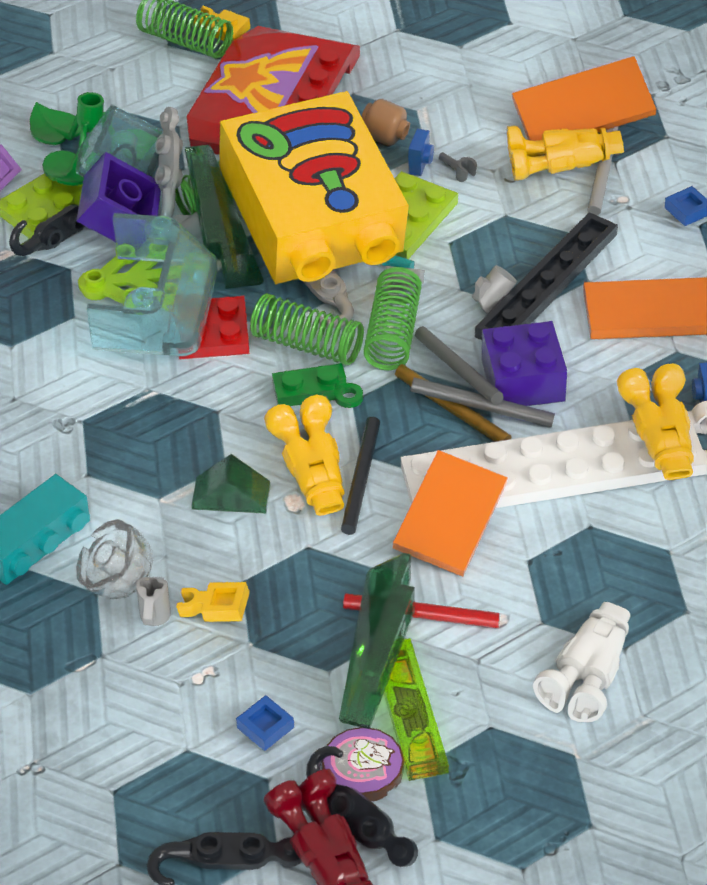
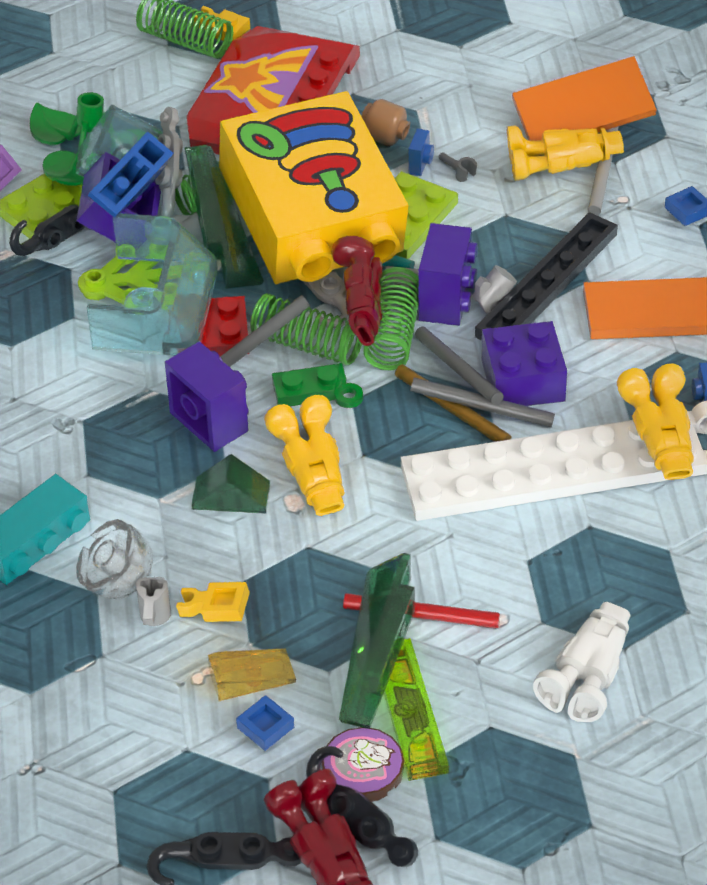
black bar [341,417,380,535] -> none
orange tile [393,450,508,577] -> none
none -> blue slope [88,131,174,218]
none -> dark purple brick [164,341,249,452]
none -> clear yellow slope [208,649,296,701]
none -> dark grey bar [220,295,310,367]
none -> dark red piece [332,236,382,346]
none -> dark purple brick [418,223,477,326]

